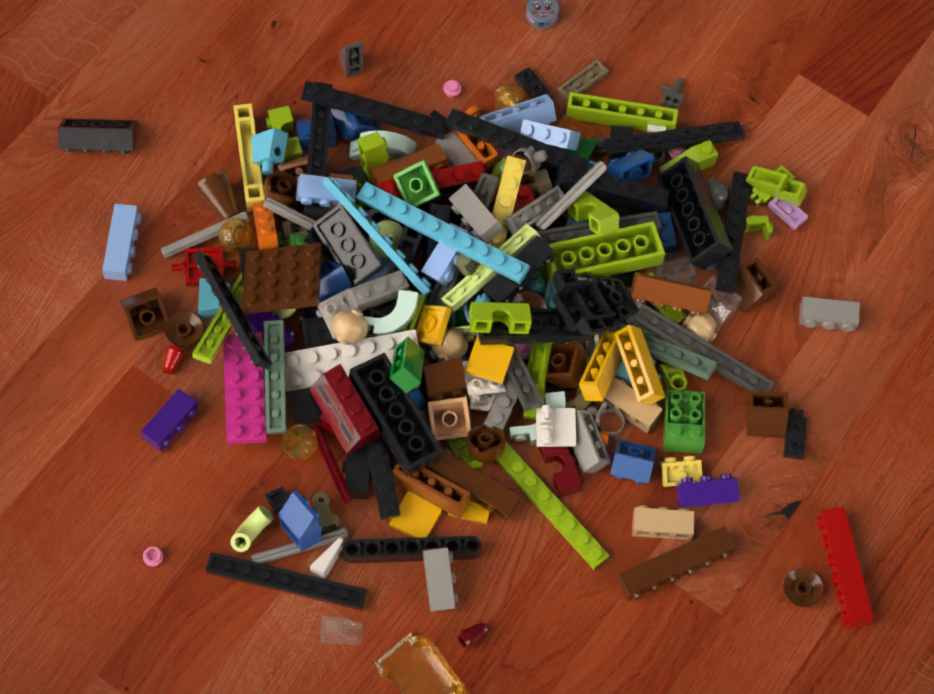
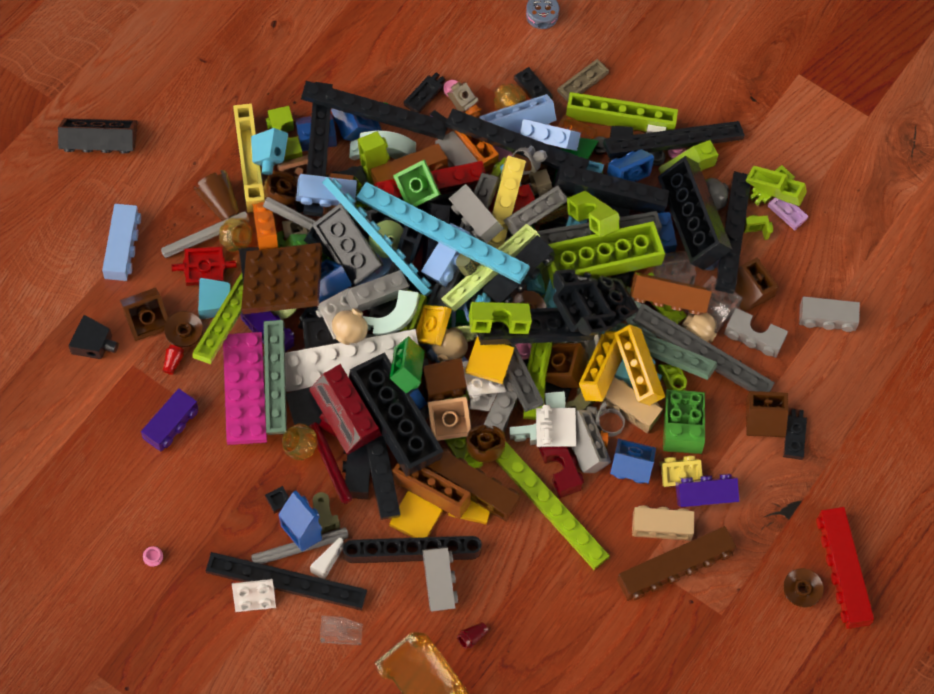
black plate [193,250,272,369] -> none
yellowish green cylinder [231,505,274,552] -> none
dark grey slope [339,40,364,78] -> none
light grey axle [536,161,607,231] -> none
dark grey arm [661,78,683,110] -> none
none -> black torso [68,315,119,359]
none -> white hinge [232,579,276,612]
none -> black hinge [404,72,445,113]
none -> dark tan brick [447,82,479,111]
none -> light grey arch [724,308,788,358]

